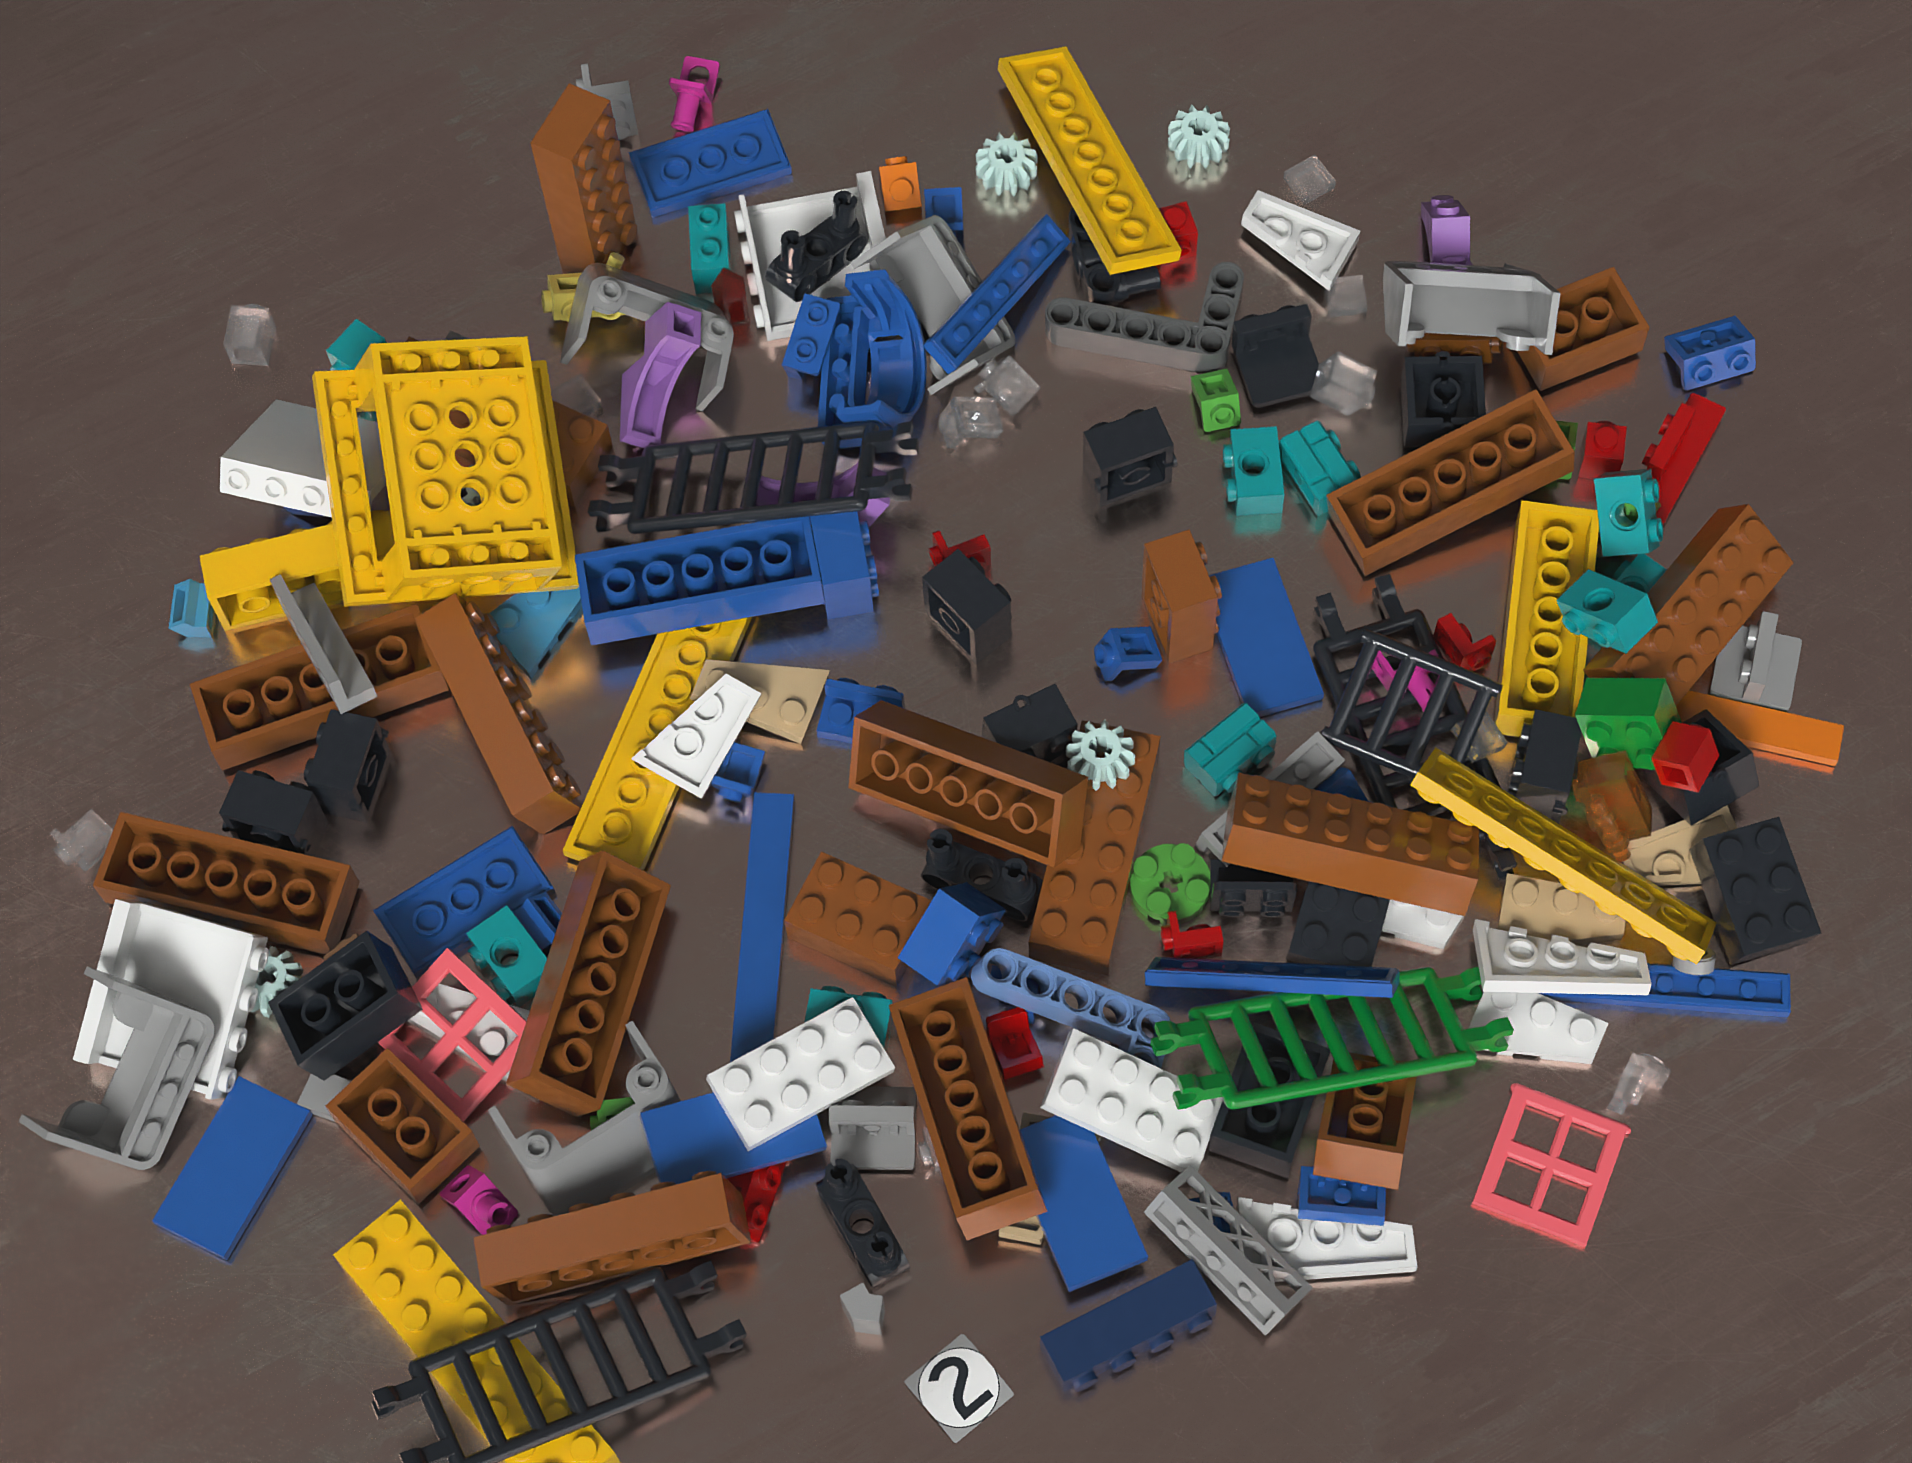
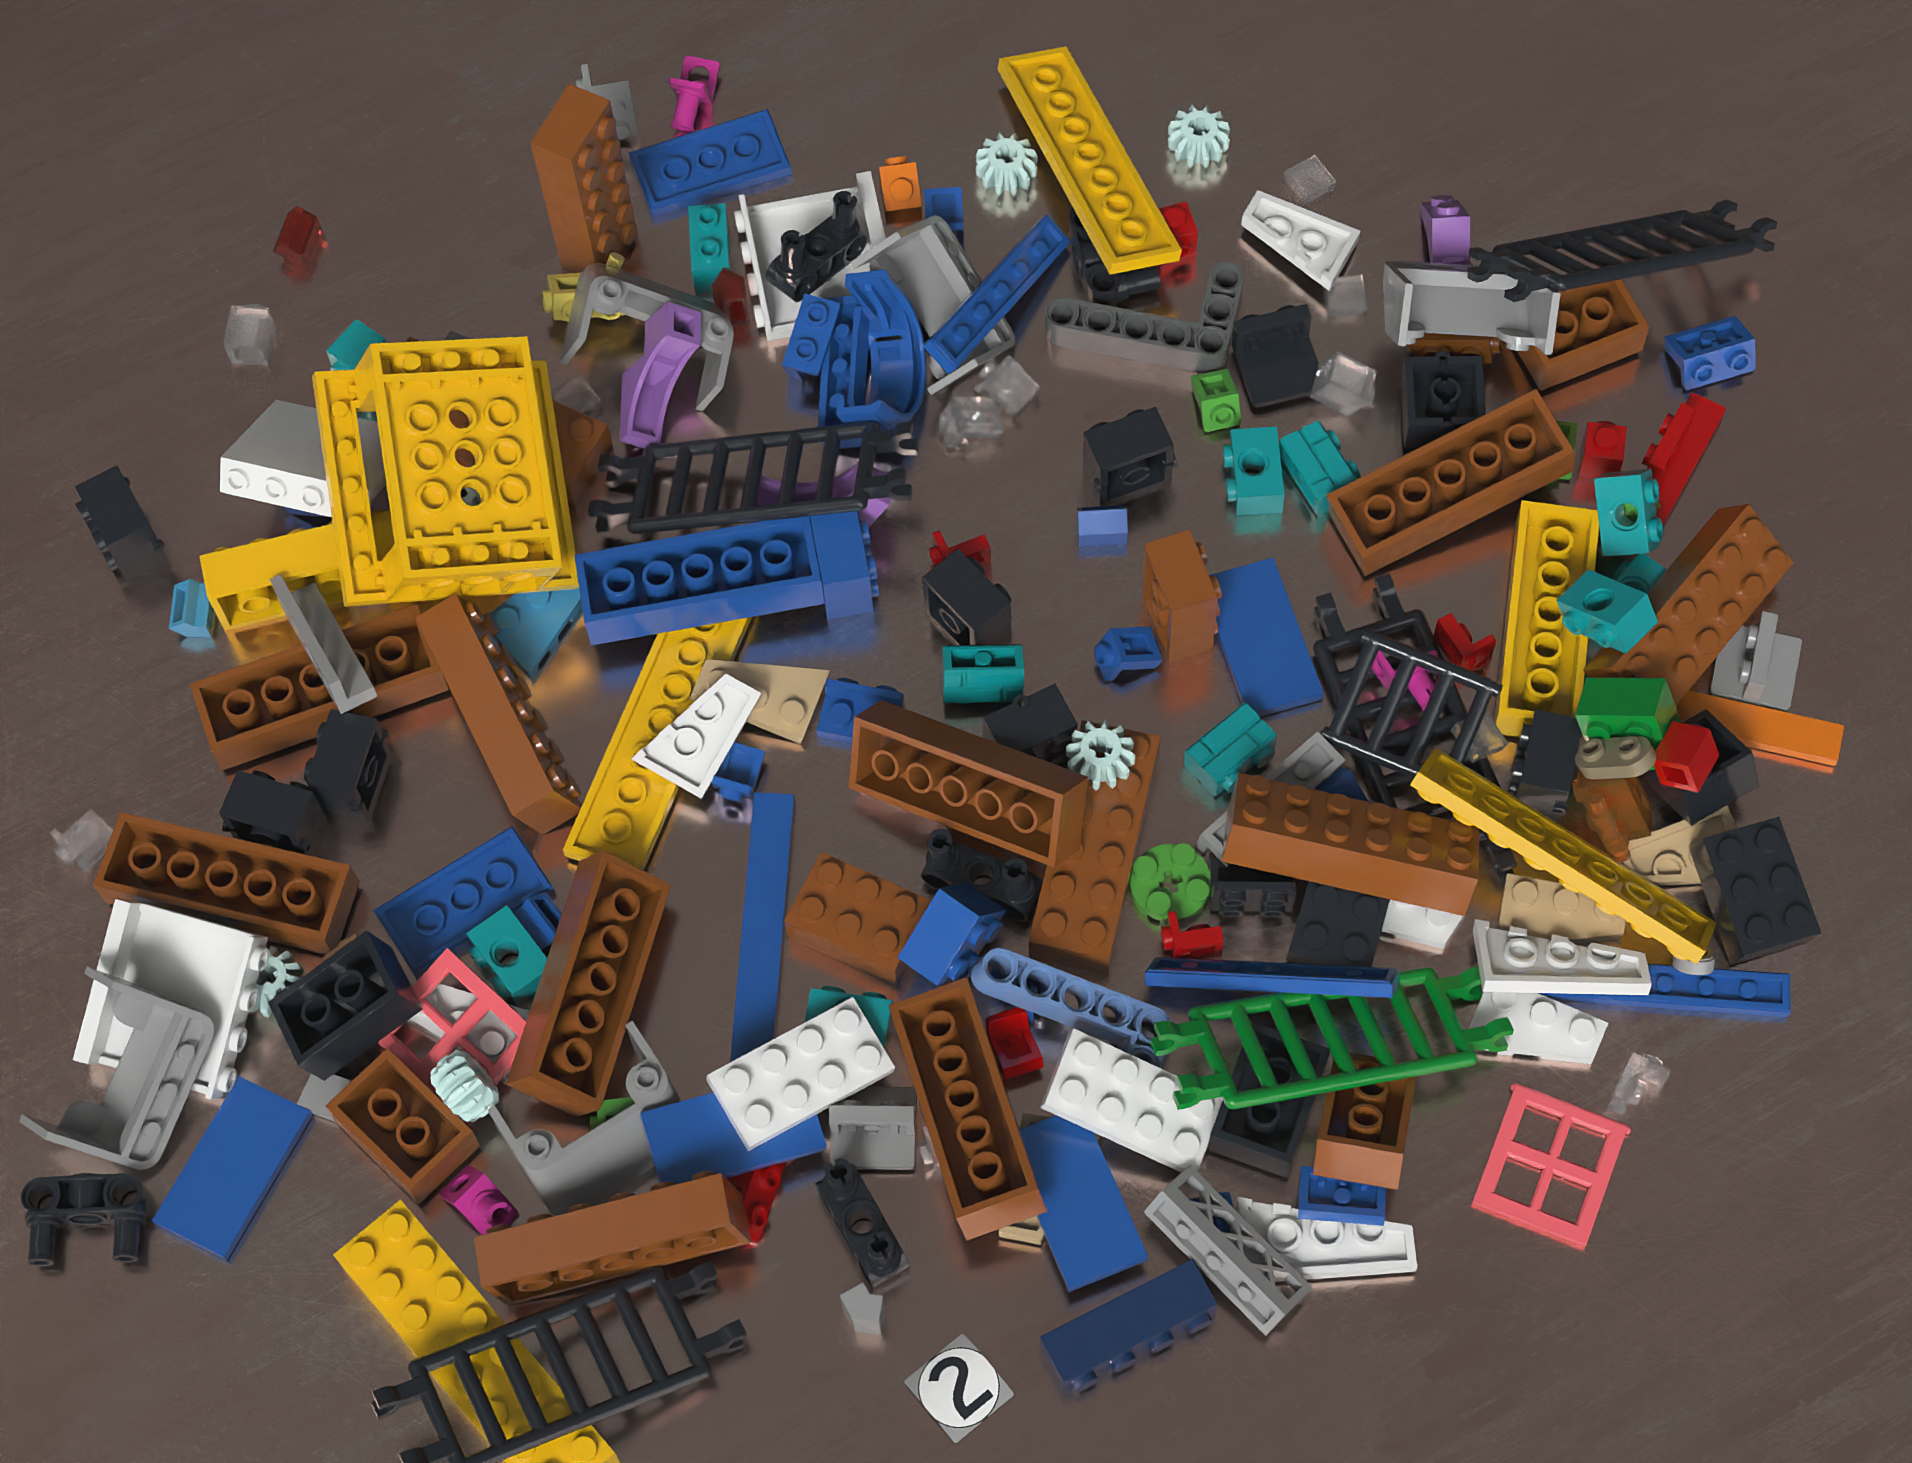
none -> black piece [20,1173,153,1267]
none -> black brick [75,465,168,581]
none -> clear red piece [273,206,322,268]
none -> light aqua gear [430,1050,499,1123]
none -> teal brick [942,644,1024,704]
none -> piece [1077,505,1128,547]
none -> black bar [1467,200,1777,302]
none -> dark tan plate [1575,736,1657,779]

